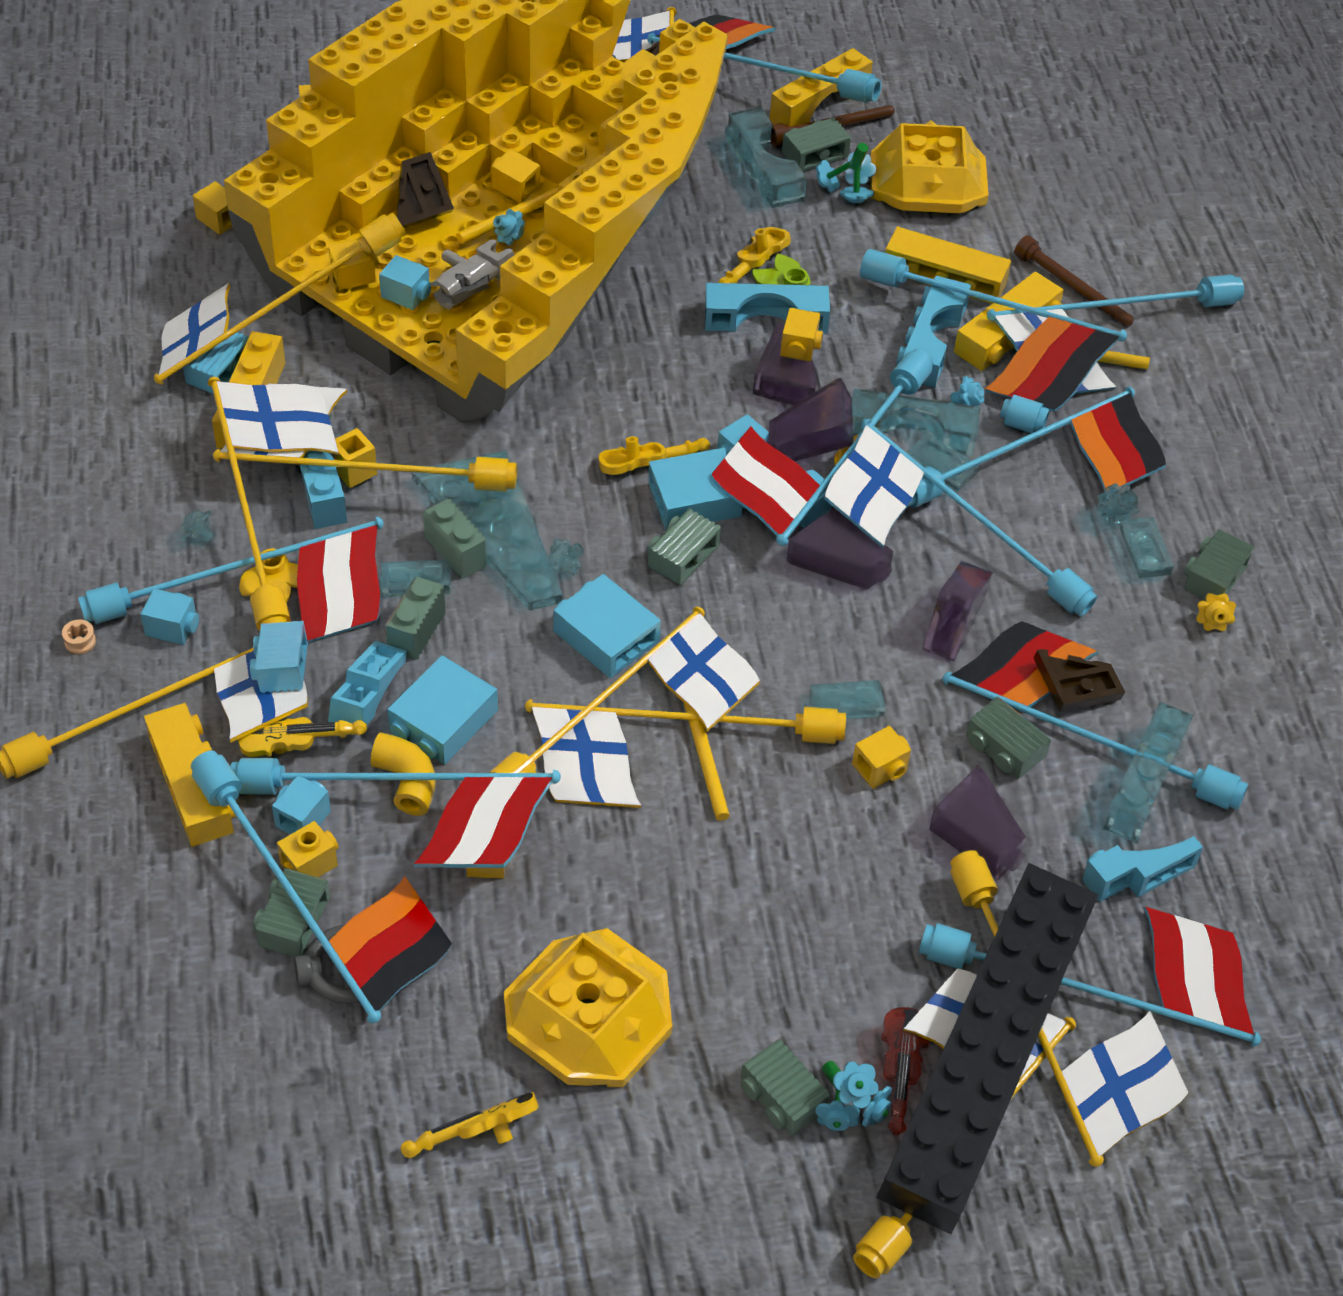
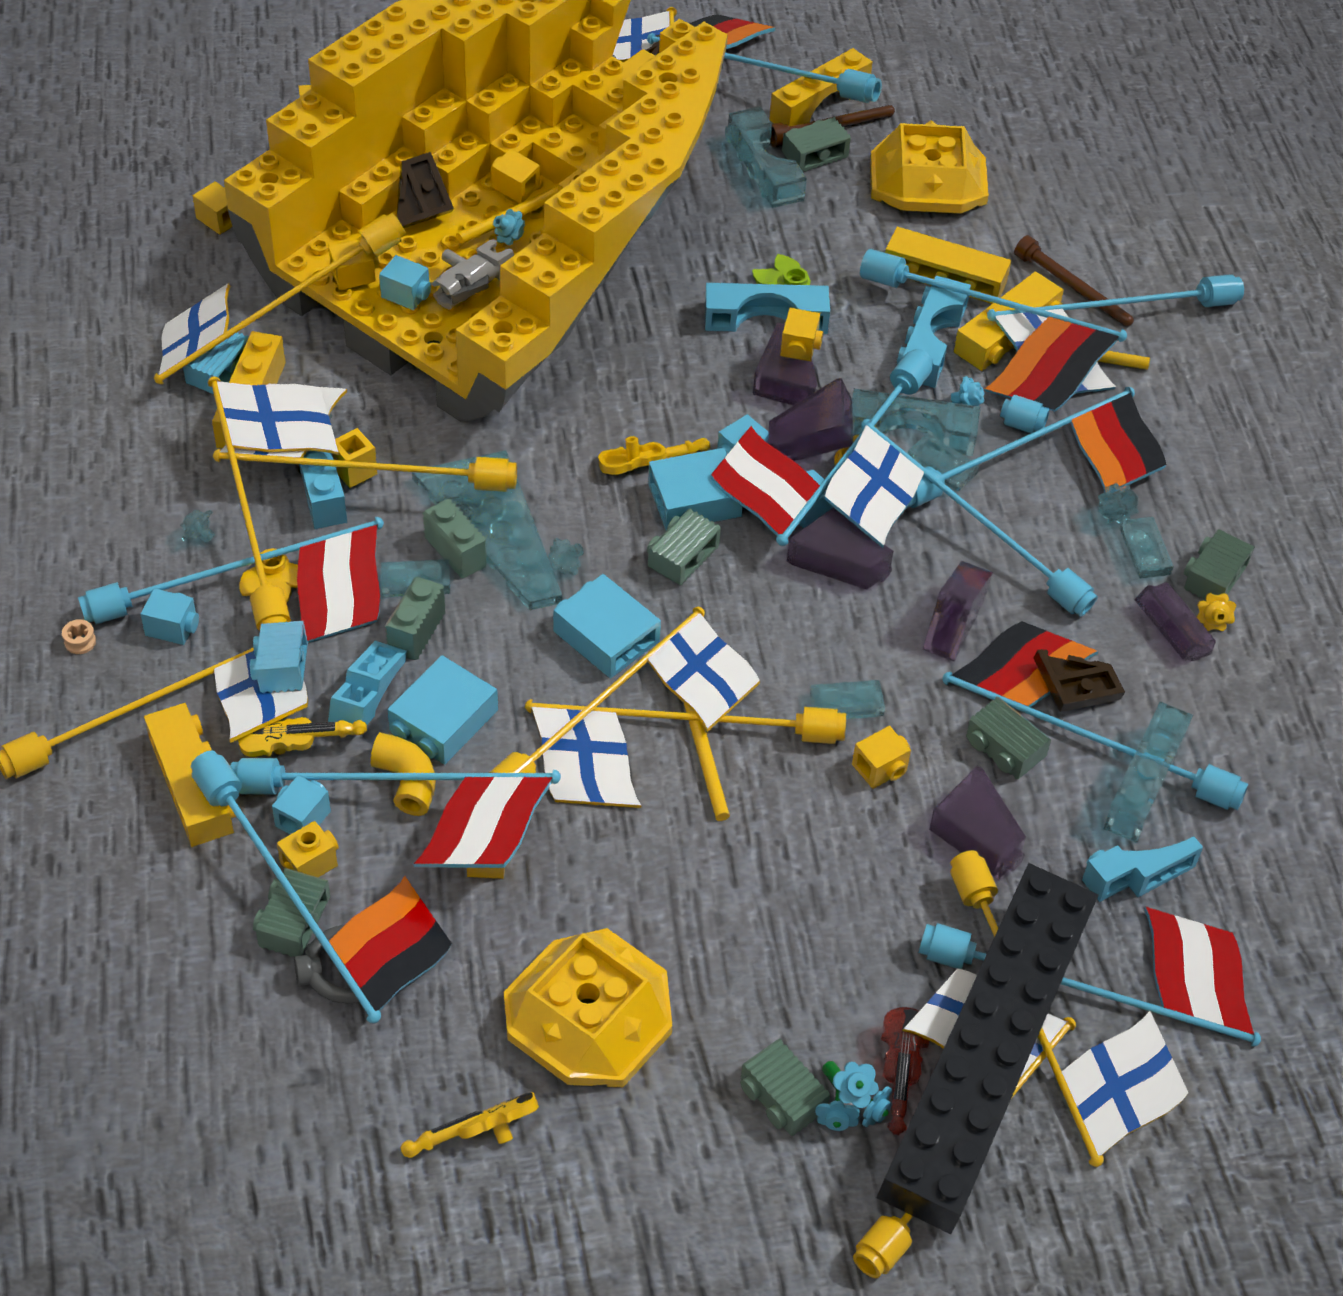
yellow piece [718,227,791,283] -> none
medium azure plant [816,143,876,203] -> none
none -> clear purple piece [1134,582,1216,661]

